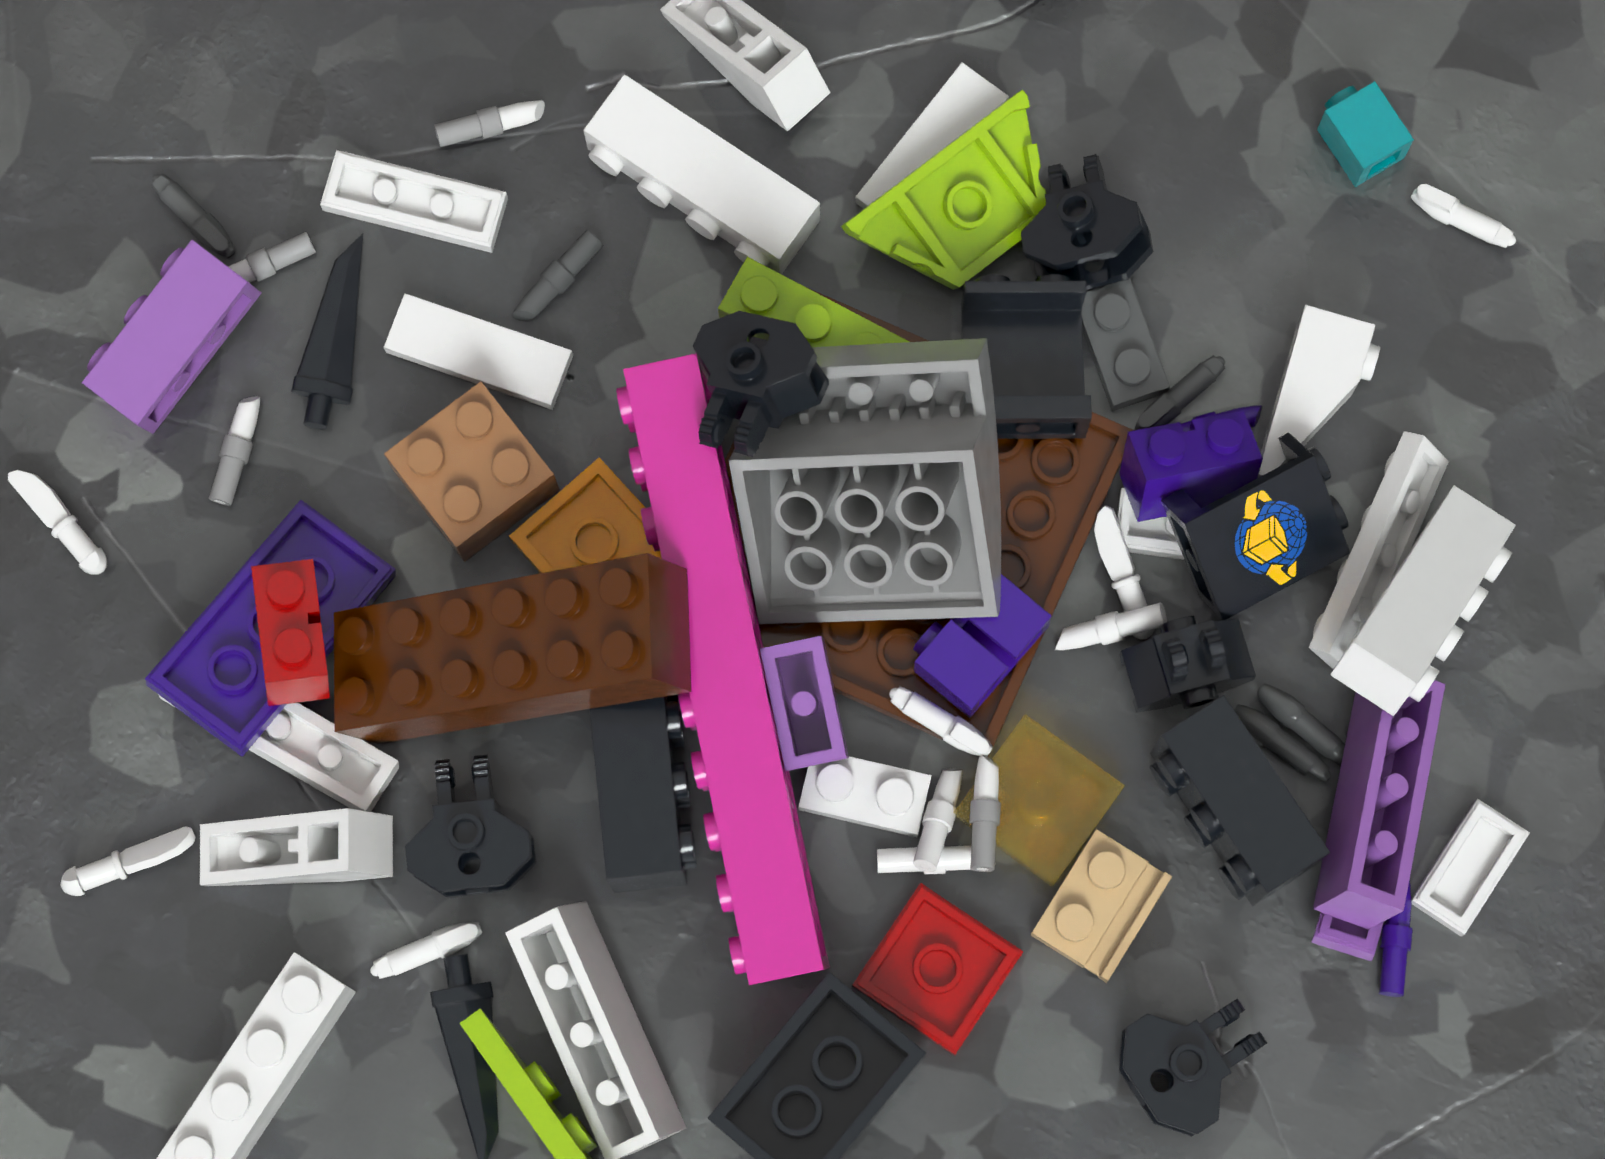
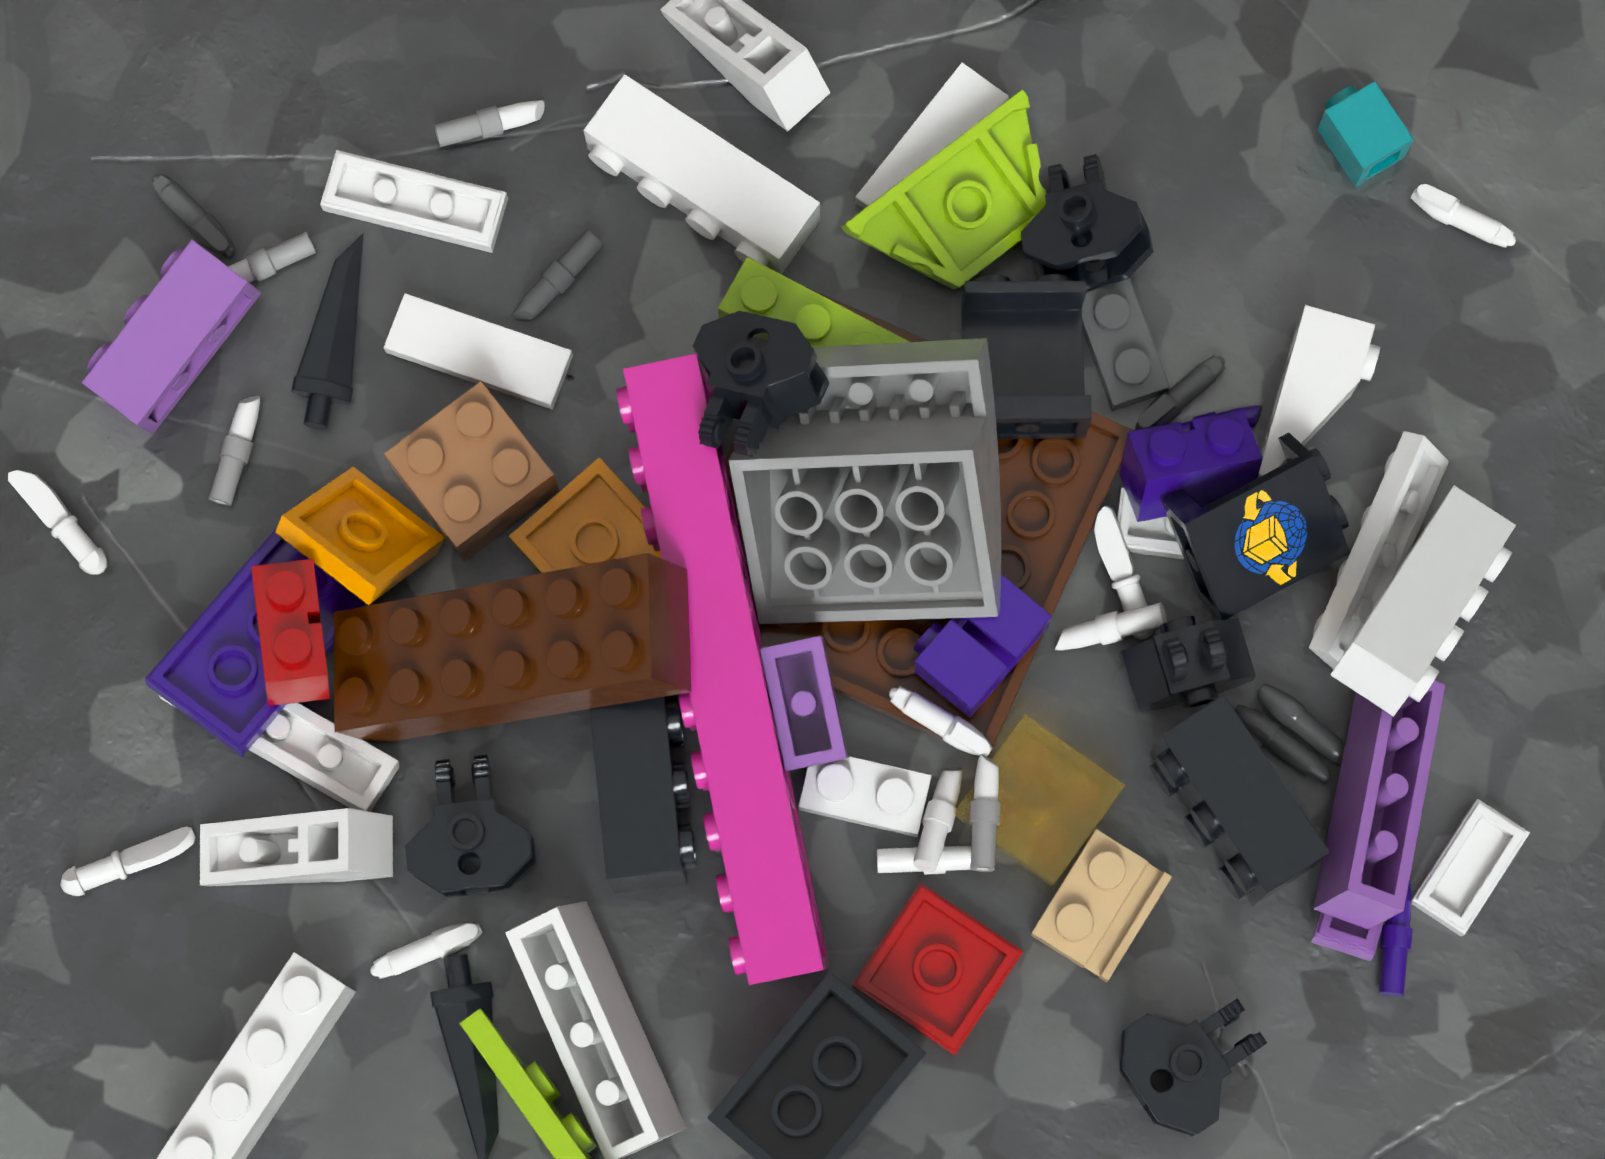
none -> light orange plate [275,467,445,605]

